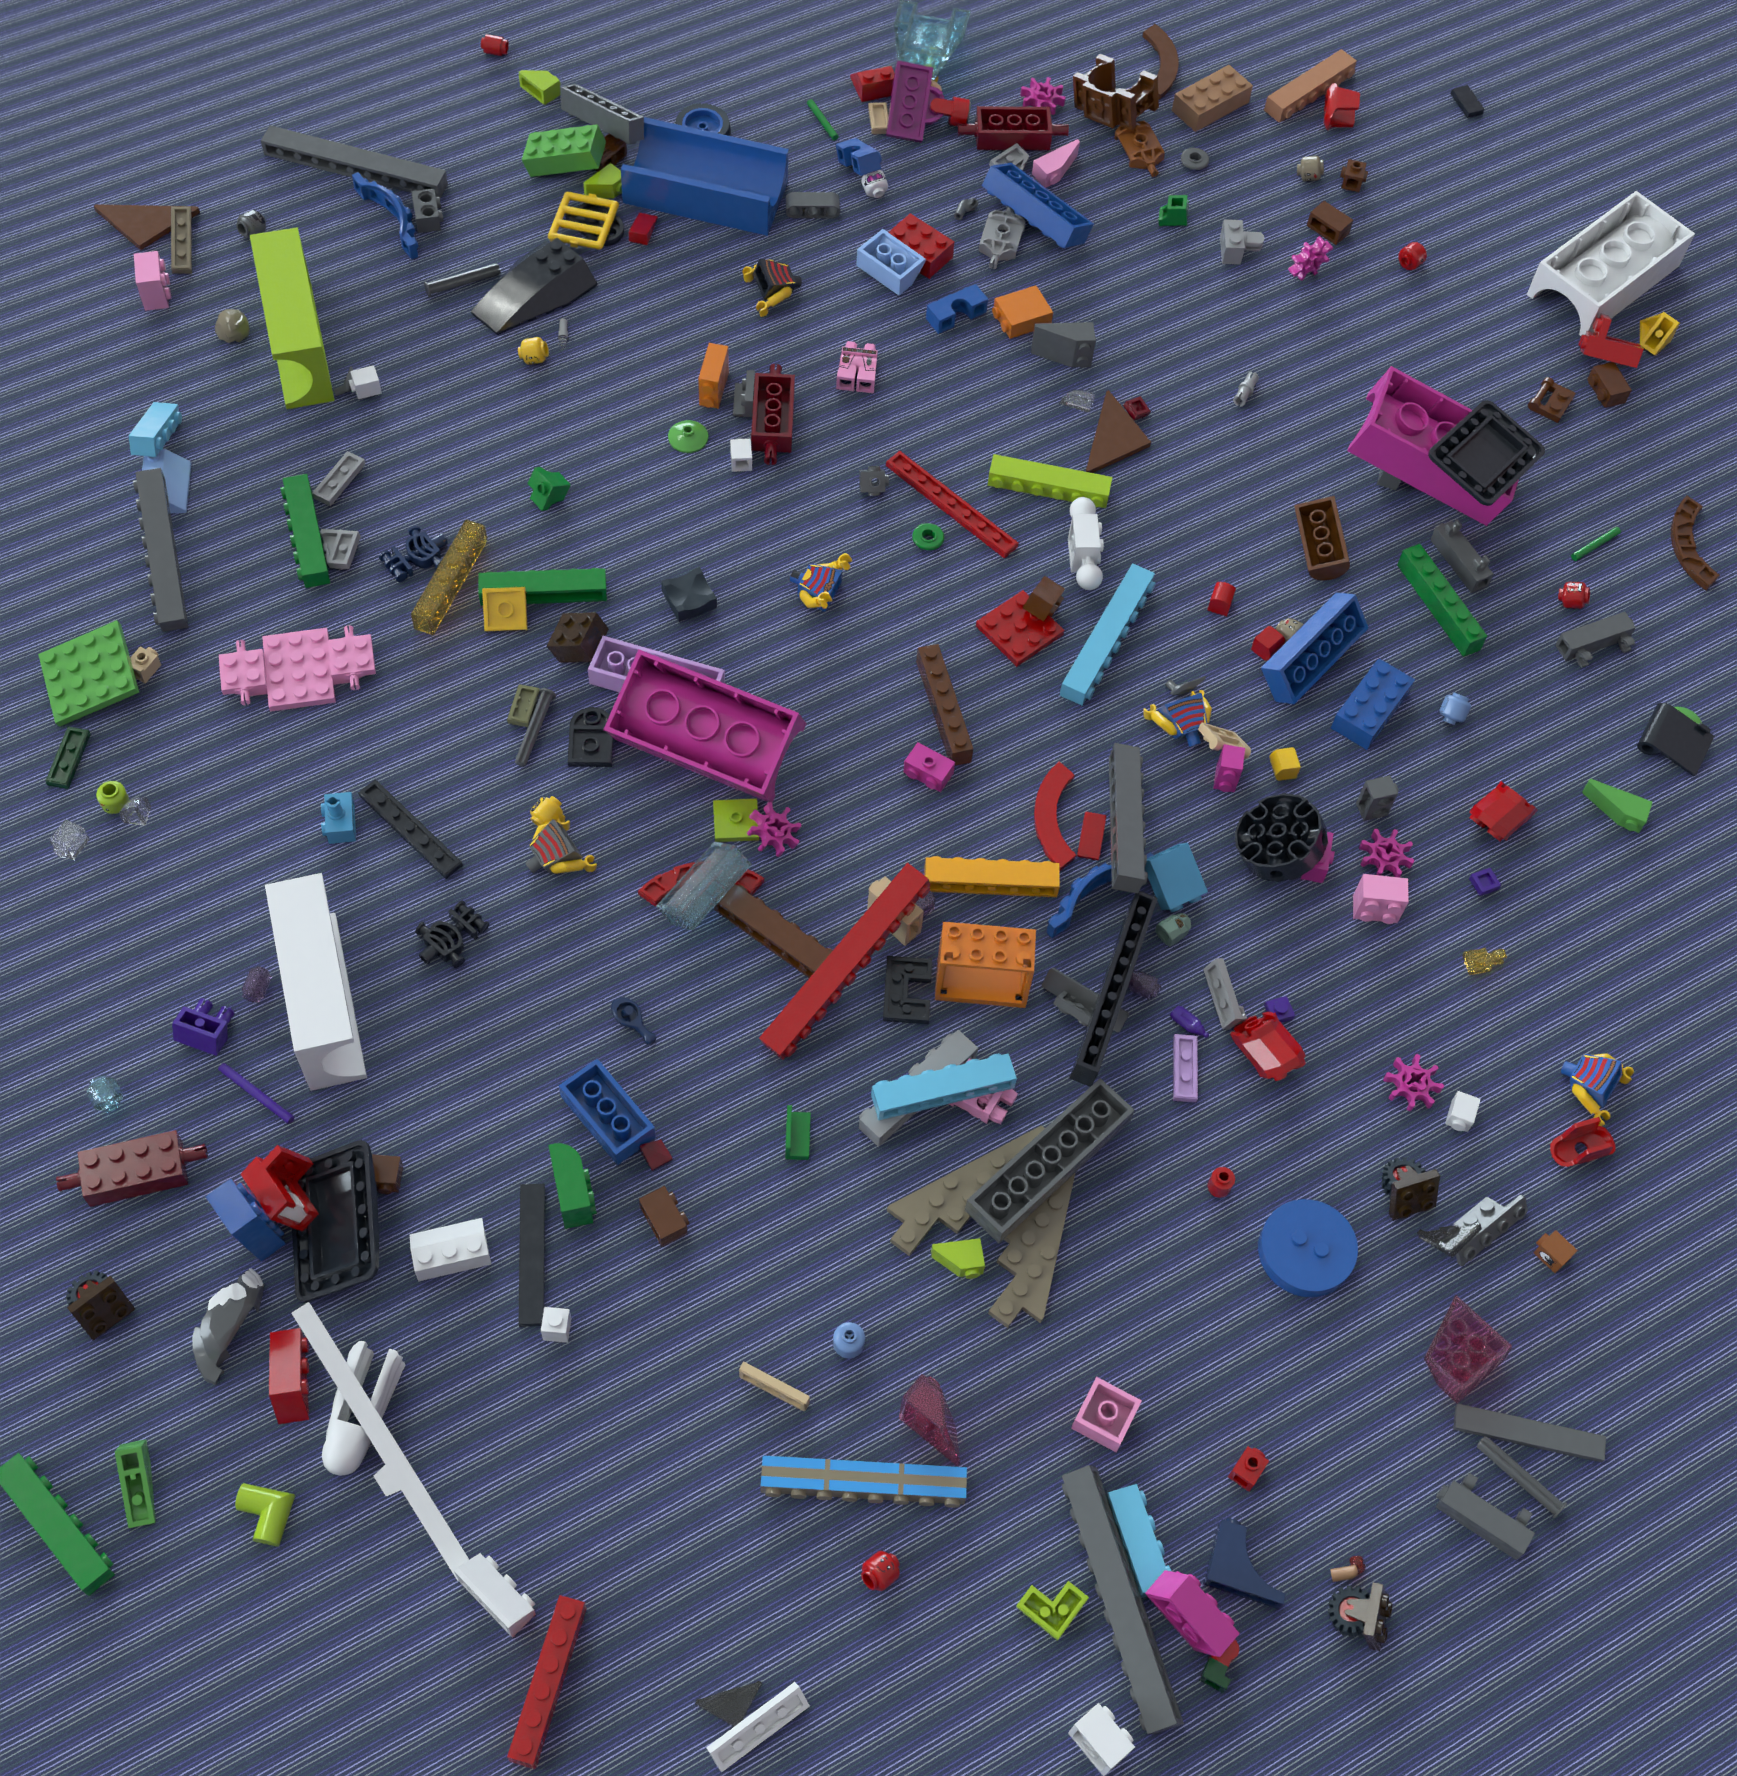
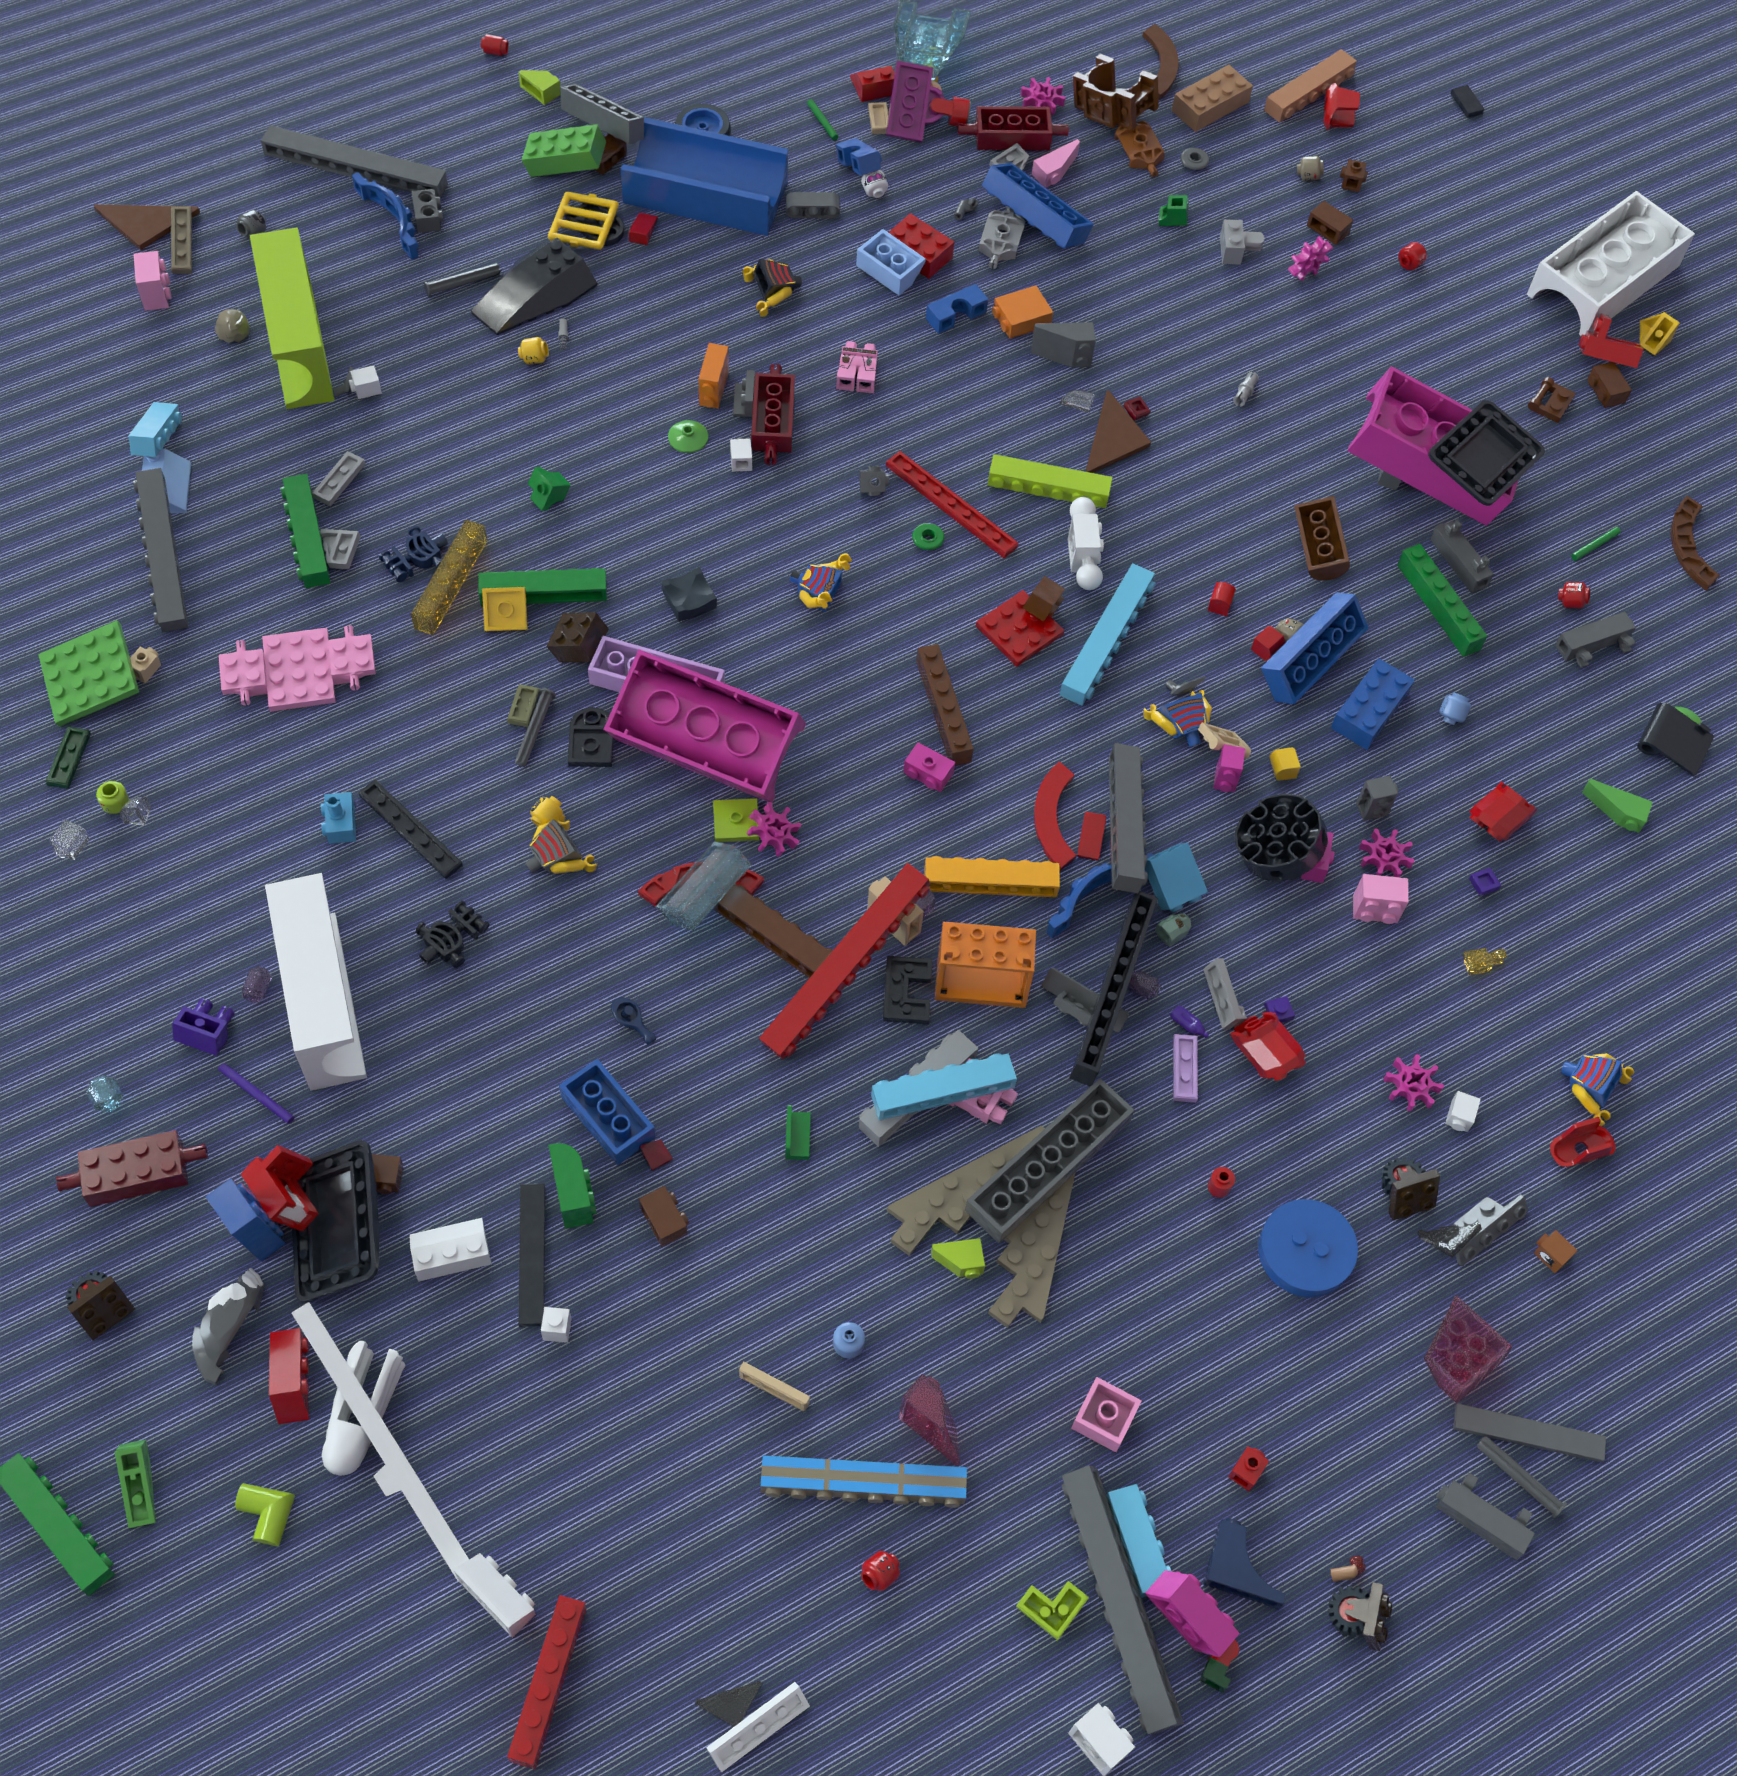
lime slope [583,163,622,198] -> none

